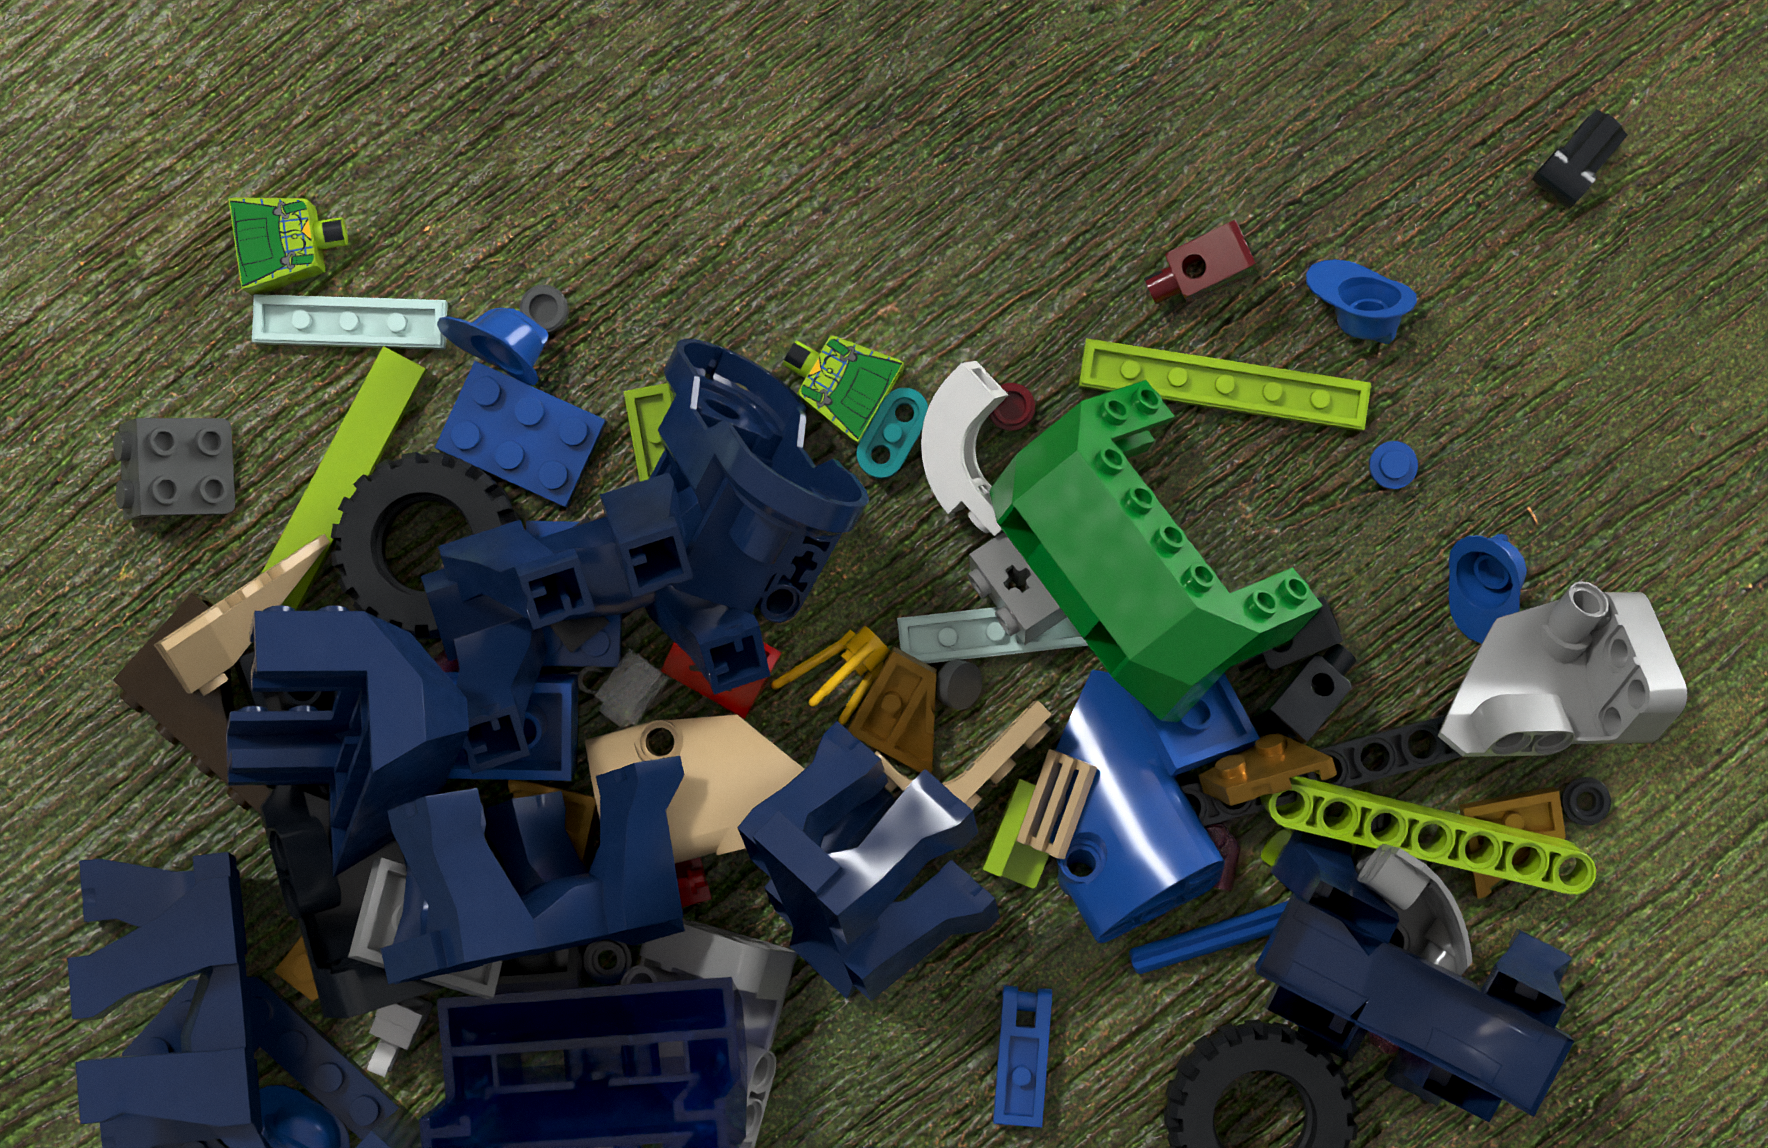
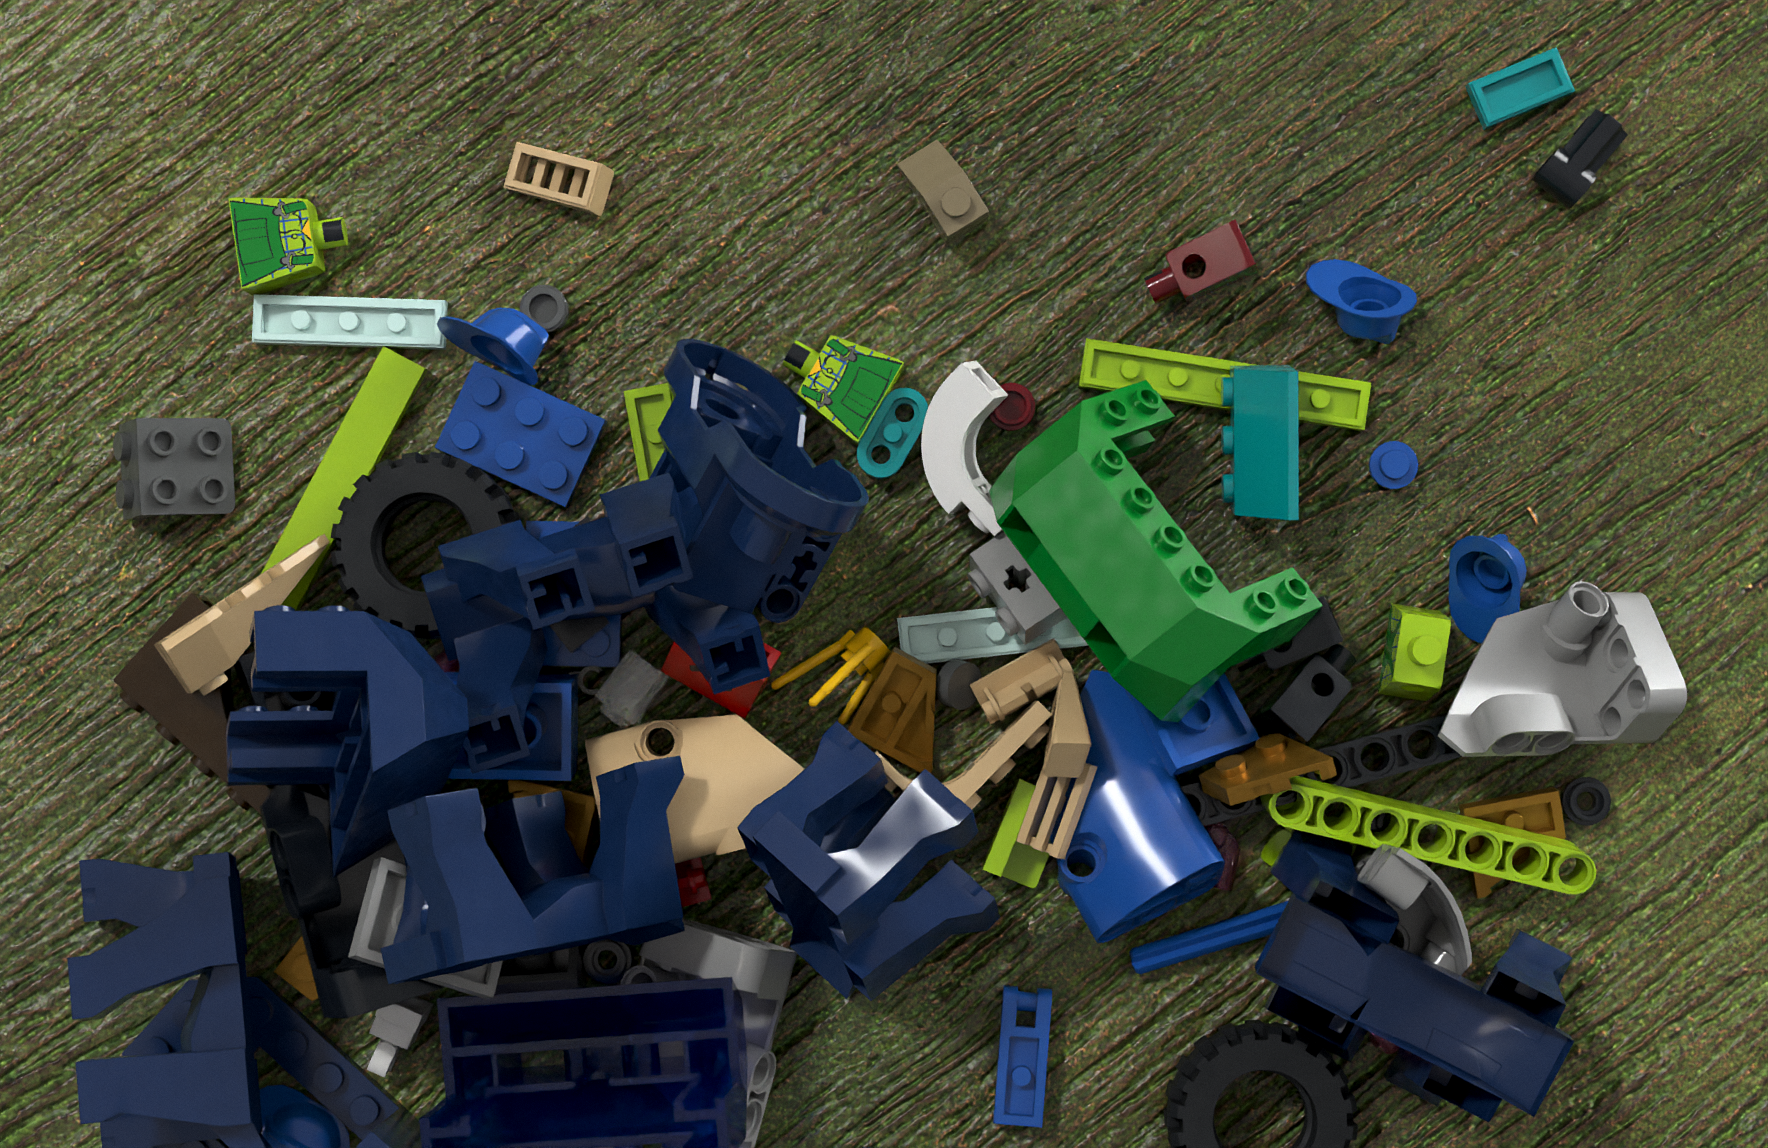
none -> tan slope [503,142,614,216]
none -> dark tan slope [897,140,989,246]
none -> tan hinge [970,638,1075,724]
none -> tan slope [1043,672,1091,778]
none -> teal slope [1221,365,1299,520]
none -> lime torso [1378,603,1451,701]
none -> teal tile [1465,47,1575,130]

